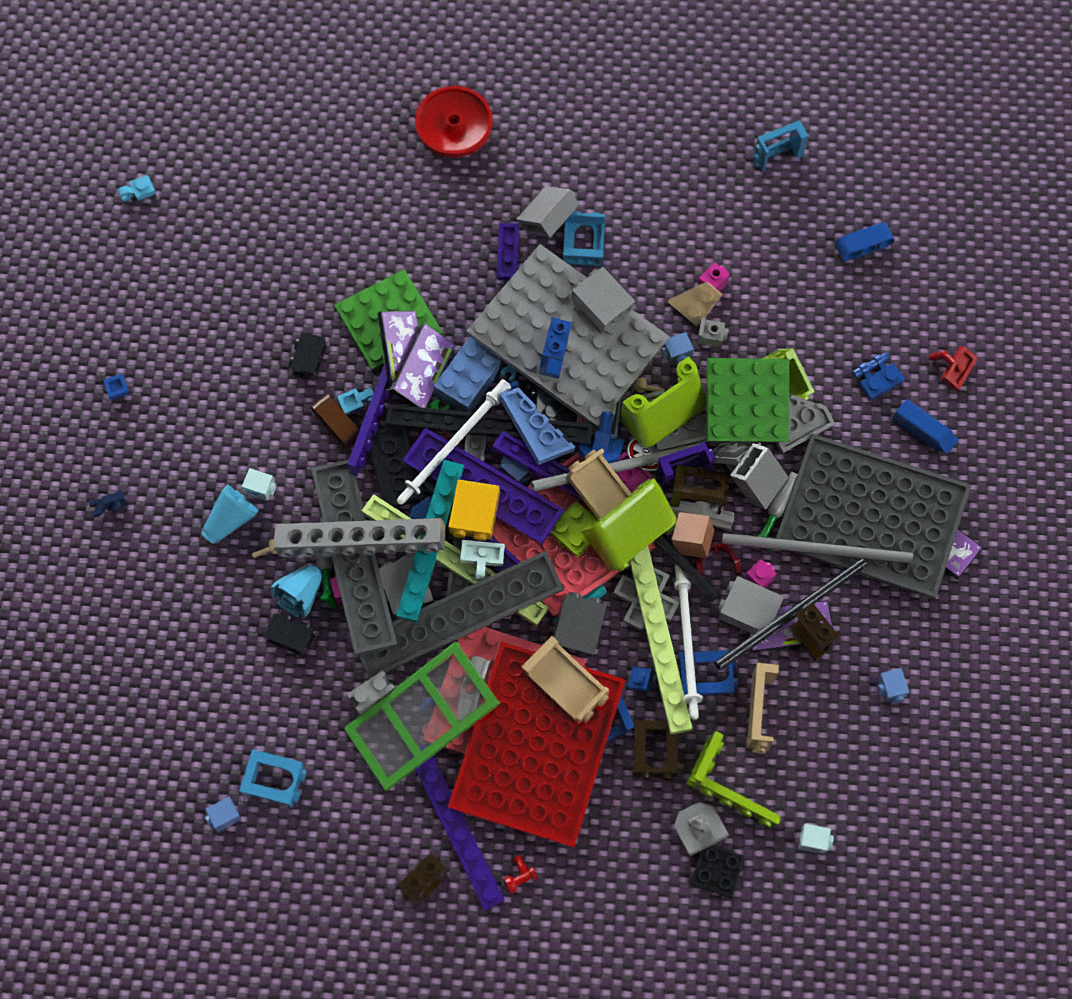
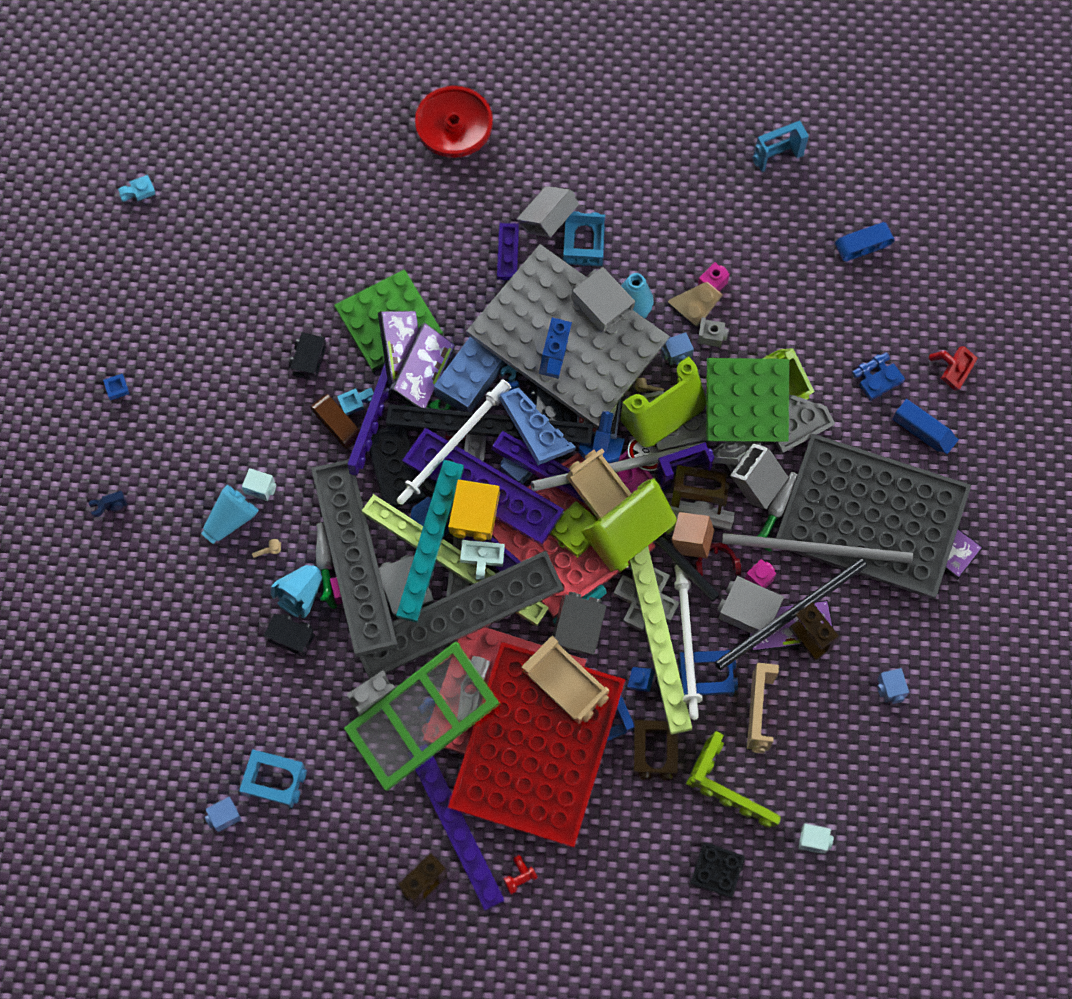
light grey brick [273,518,446,558] -> none
light grey piece [674,802,729,856] -> none
none -> medium azure cone [621,273,654,318]

